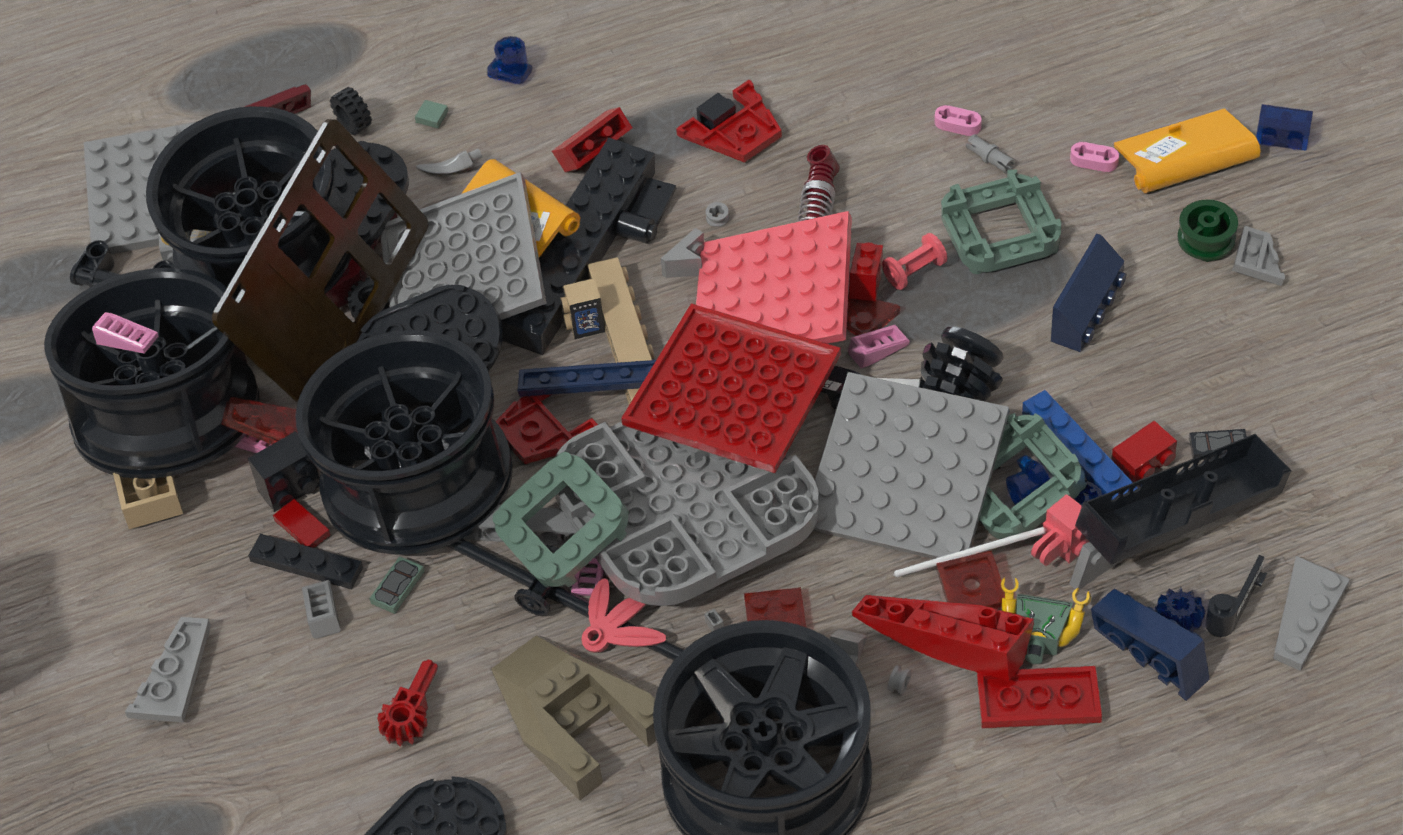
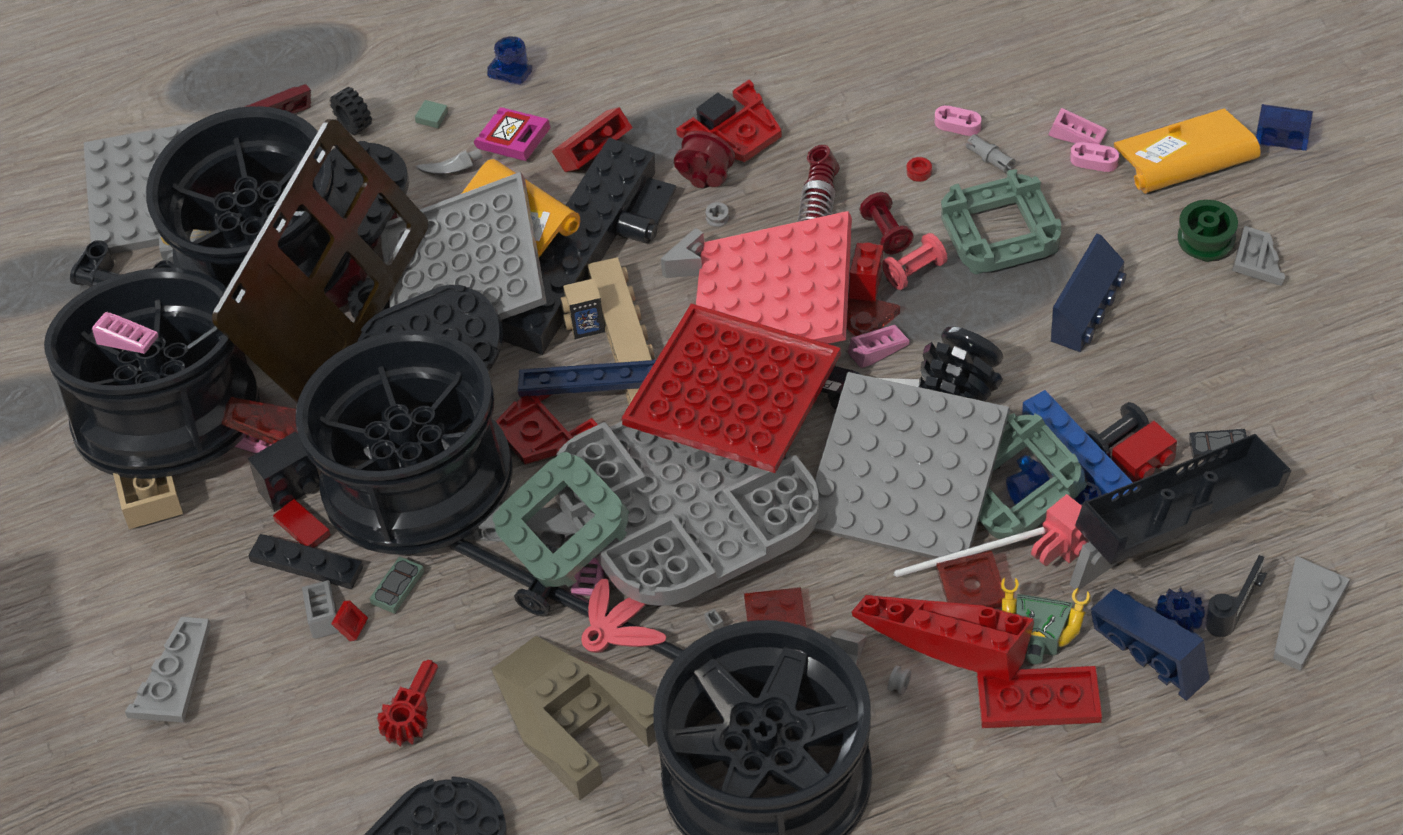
none -> red tile [331,600,368,641]
none -> dark pink container [474,107,551,161]
none -> dark red wheel [674,131,735,188]
none -> dark red hose [859,192,914,255]
none -> red tile [906,157,932,182]
none -> bright pink slope [1048,108,1107,145]
none -> black hose [1085,402,1149,459]

